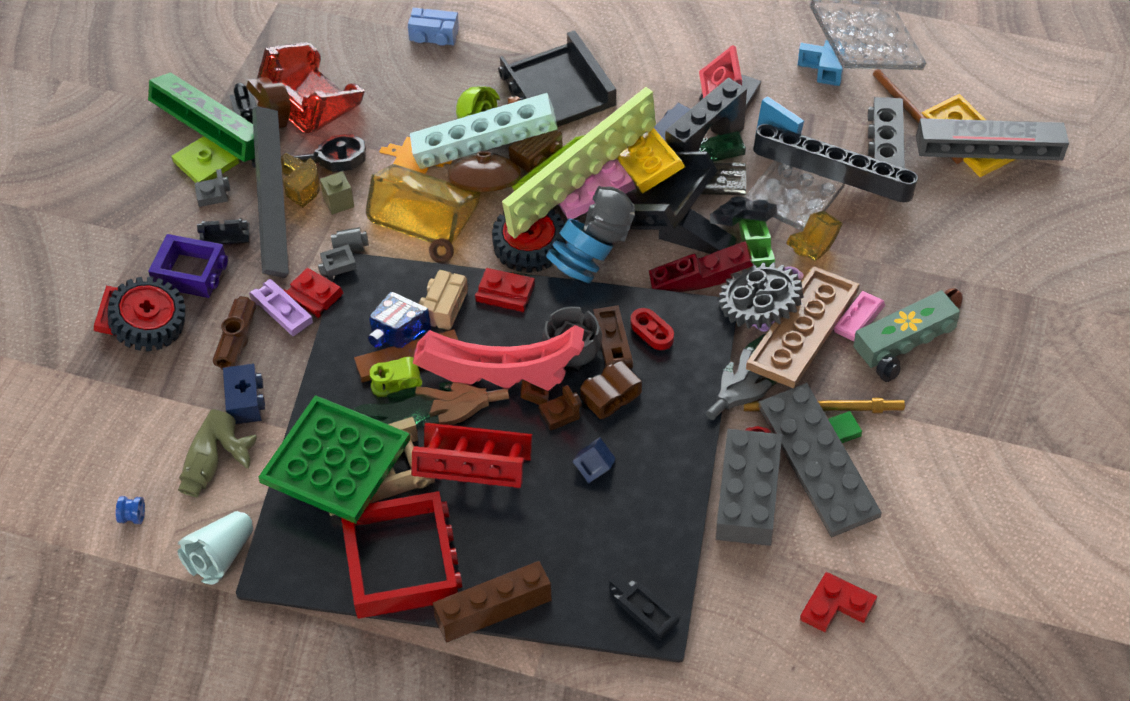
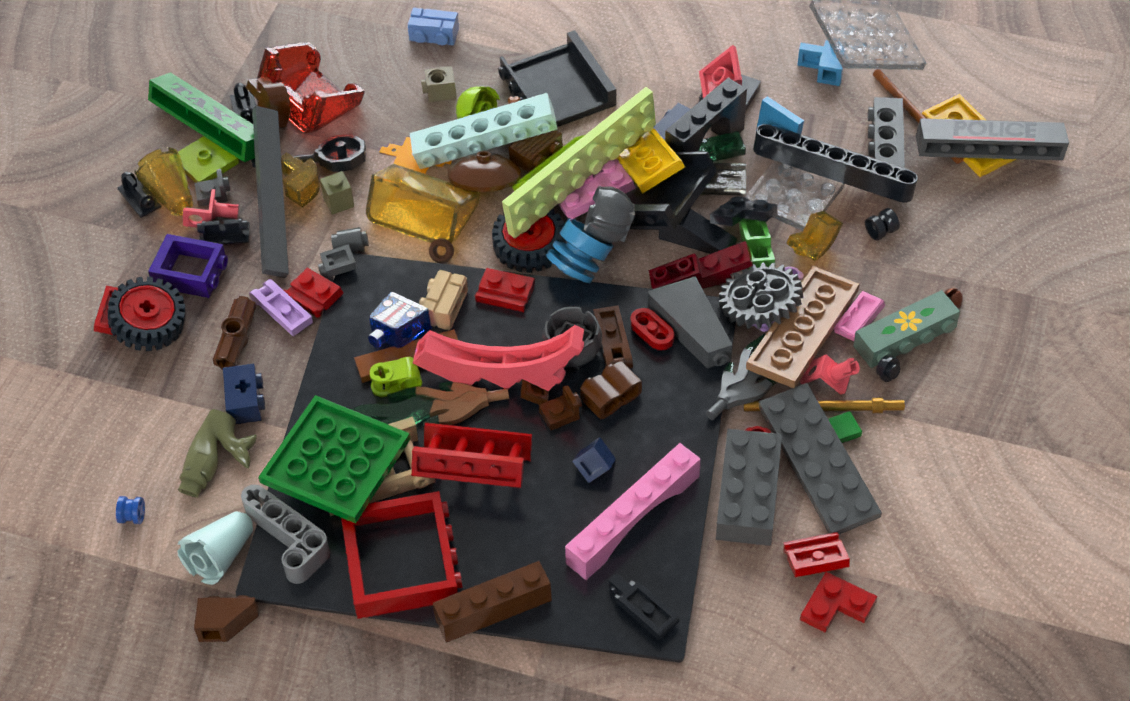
none -> black hinge [117,172,162,218]
none -> clear yellow cone [134,148,194,216]
none -> coral bracket [183,189,239,228]
none -> reddish brown slope [194,595,259,642]
none -> light grey beam [241,485,330,584]
none -> dark tan brick [421,66,457,102]
none -> bright pink arch [565,443,701,580]
none -> dark grey slope [648,276,732,368]
none -> red plate [783,532,850,578]
none -> coral bracket [800,354,860,395]
none -> black wheel [865,208,900,241]

